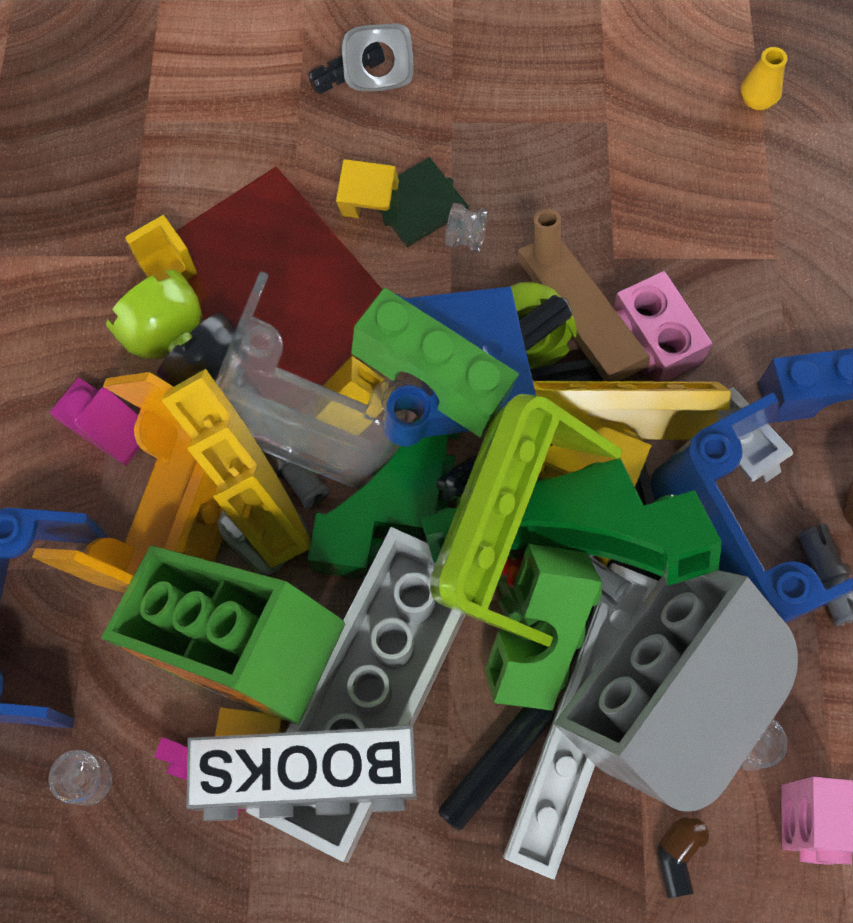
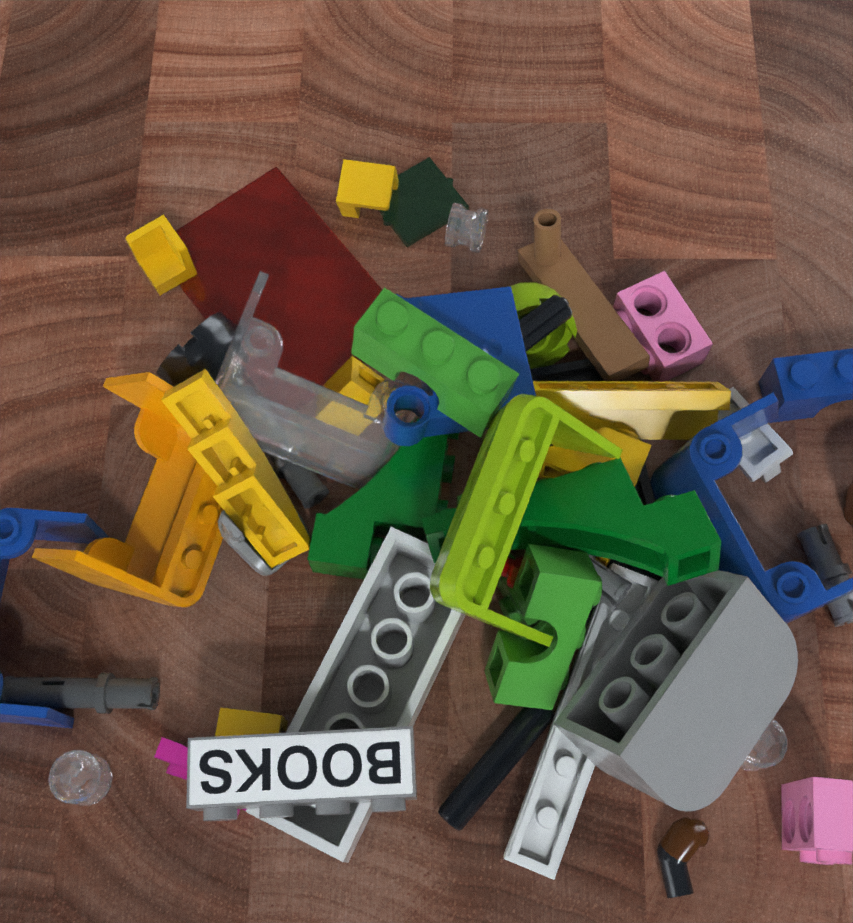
dark pink slope [49,377,140,466] -> none
bright green brick [101,545,345,725] -> none
lime cylinder [106,269,202,359] -> none
black axle [308,42,385,94] -> none
light grey piece [342,24,413,92] -> none
black axle [436,454,478,502] -> none
yellow cone [741,47,788,110] -> none
none -> dark grey pin [0,673,160,714]

